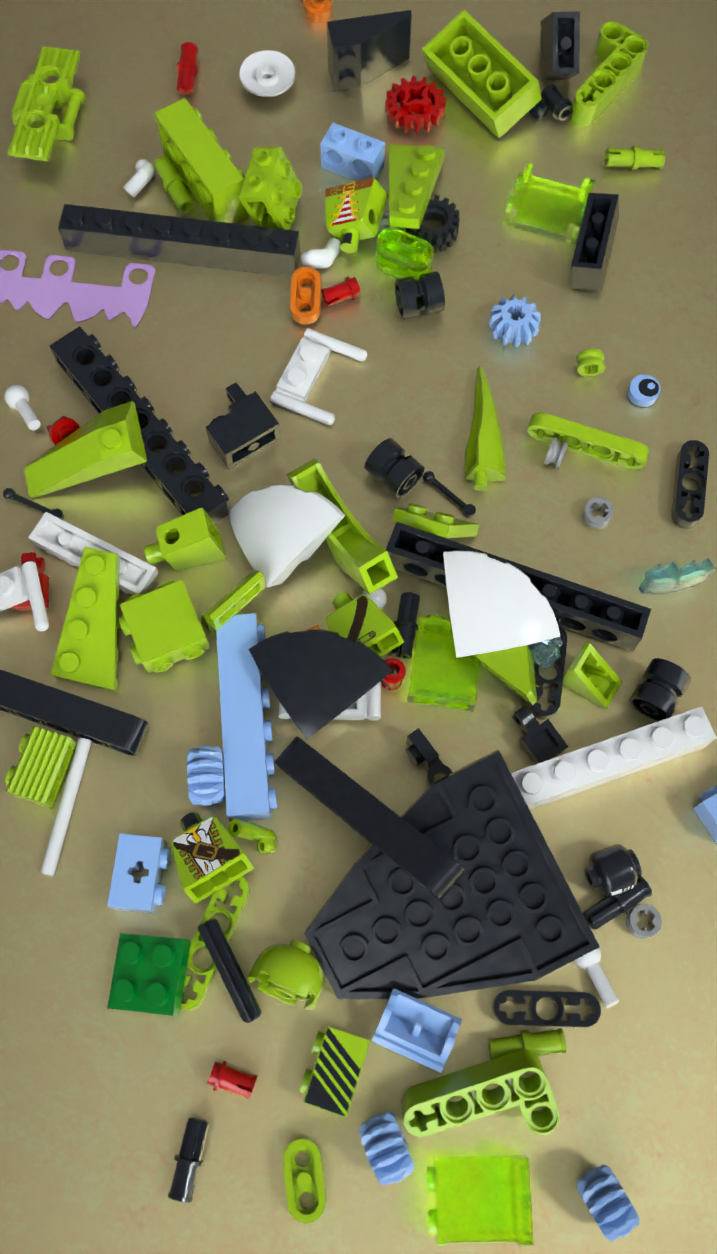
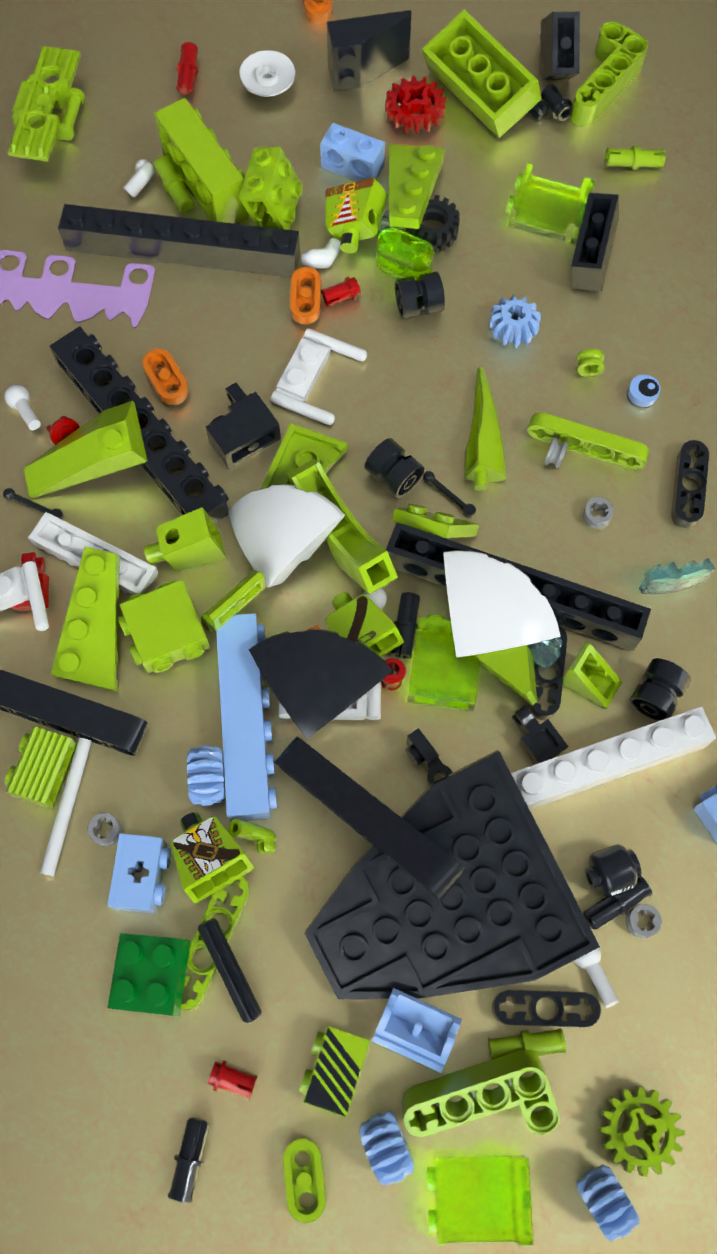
lime cylinder [247,940,324,1010] -> none
none -> light grey bush [87,813,122,847]
none -> orange plate [142,349,189,405]
none -> lime wing [260,423,349,489]
none -> lime gear [598,1086,685,1177]

